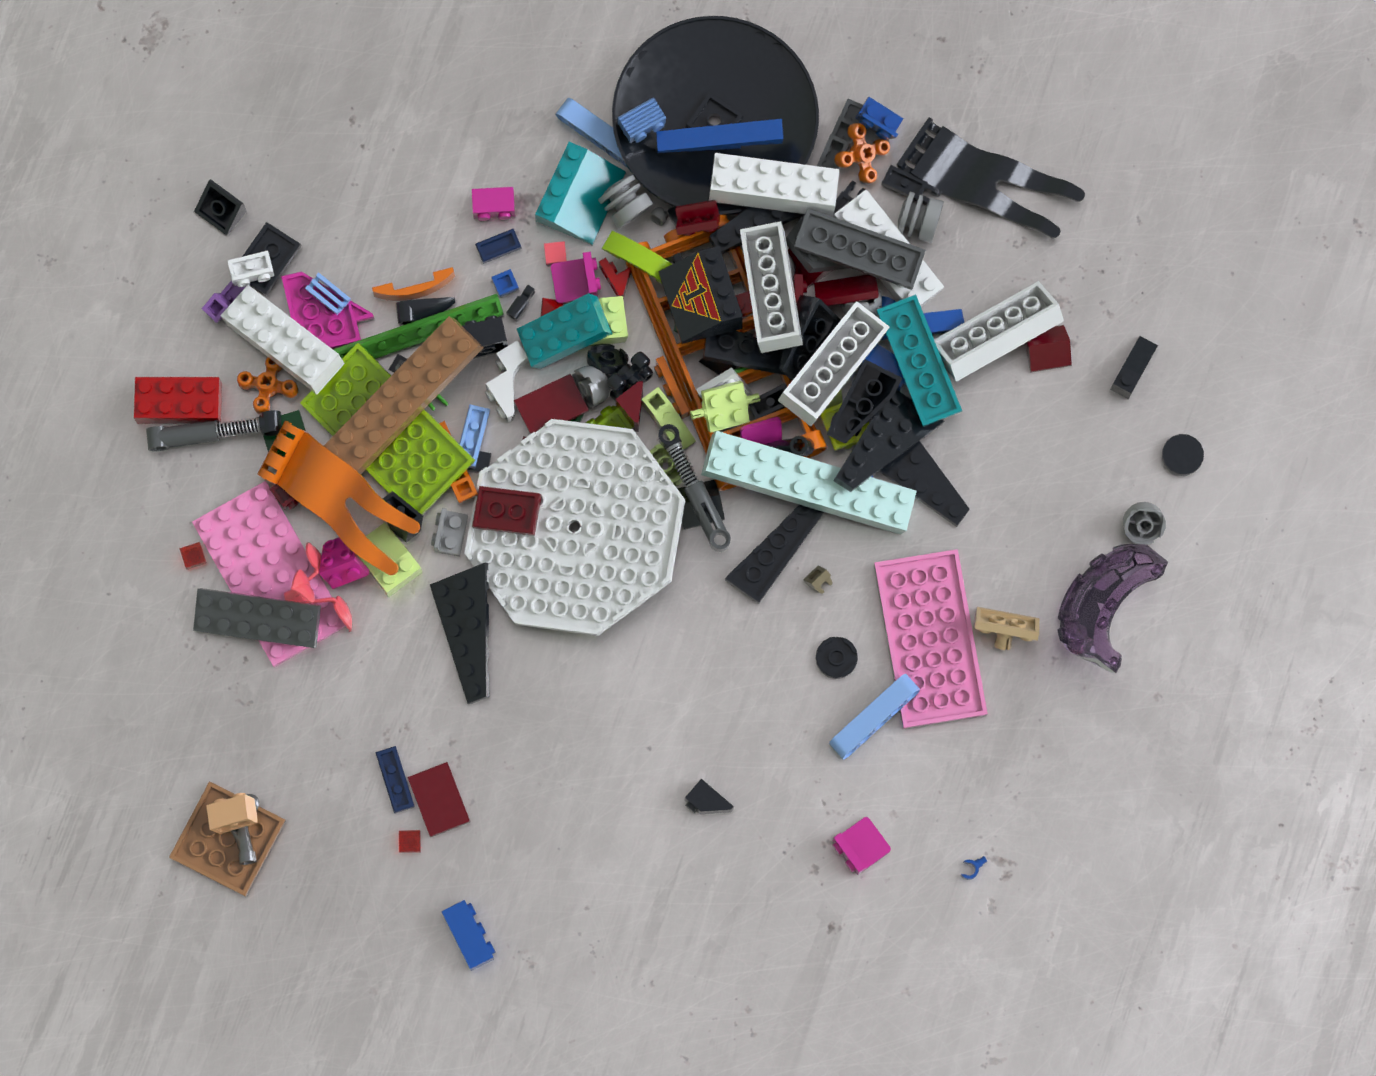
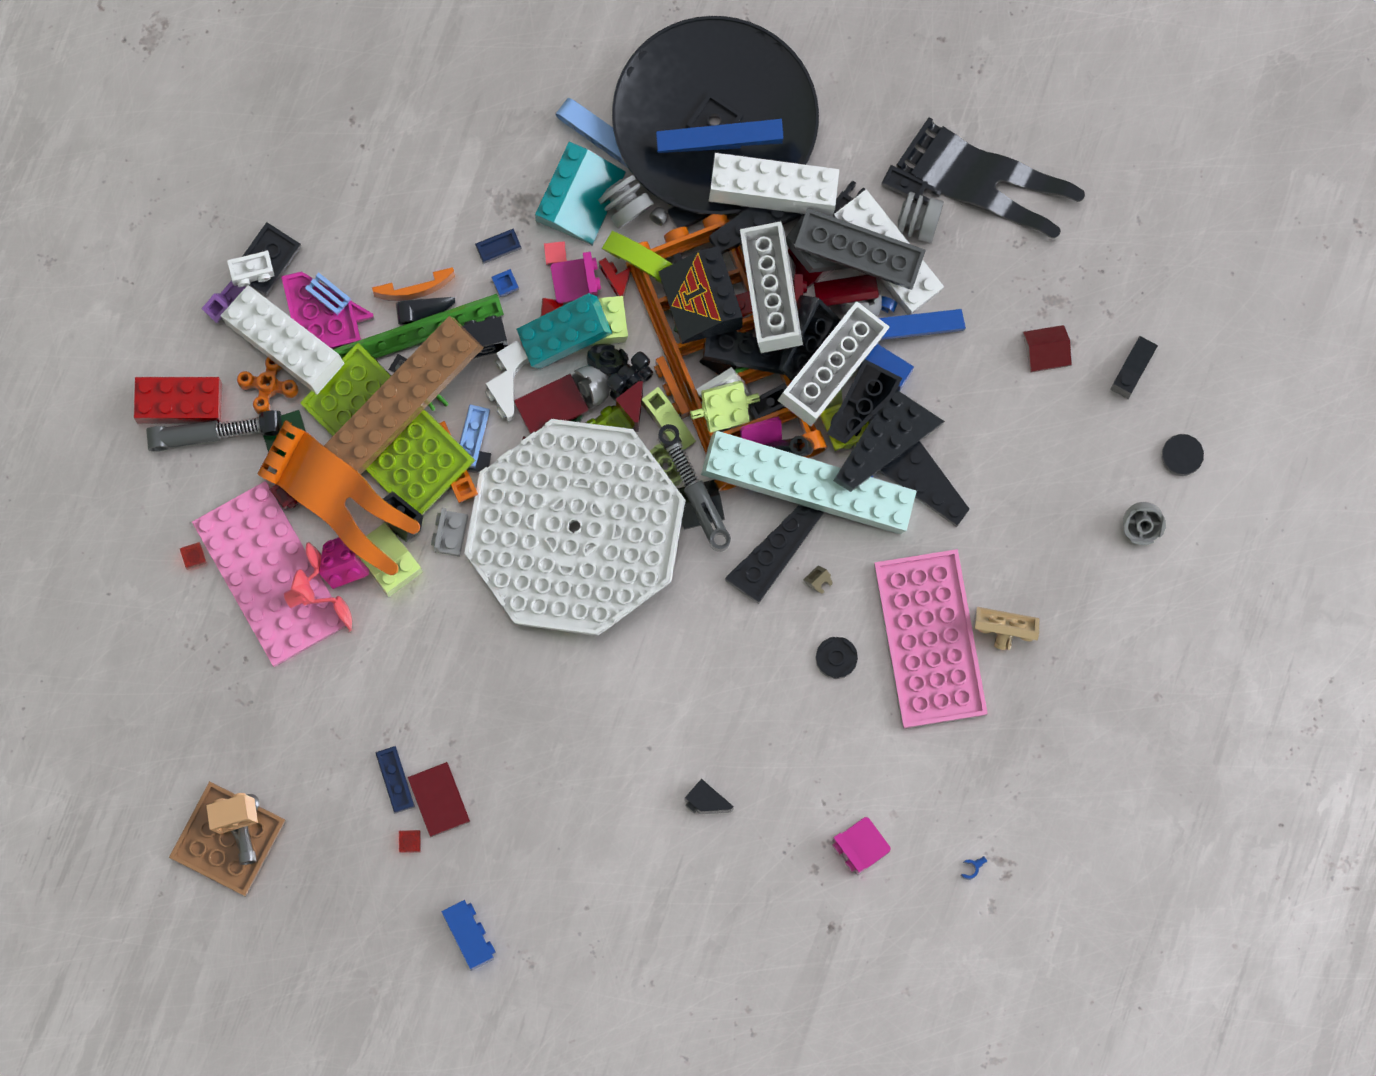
dark grey plate [193,588,321,648] -> none
black slope [194,179,247,235] -> none
black wing [430,562,489,704] -> none
dark pink brick [472,187,515,221] -> none
dark red tile [472,486,542,536] -> none
black bar [506,285,535,322] -> none
medium blue brick [617,97,666,143] -> none
dark red bracket [675,200,720,236] -> none
dark grey slope [817,99,863,169] -> none
light blue beam [829,674,920,760] -> none
orange gear [834,123,890,184] -> none
blue bracket [855,97,904,140] -> none
teal plate [877,294,962,427] -> none
white brick [934,281,1064,382] -> none
clear purple windscreen [1057,544,1168,673] -> none

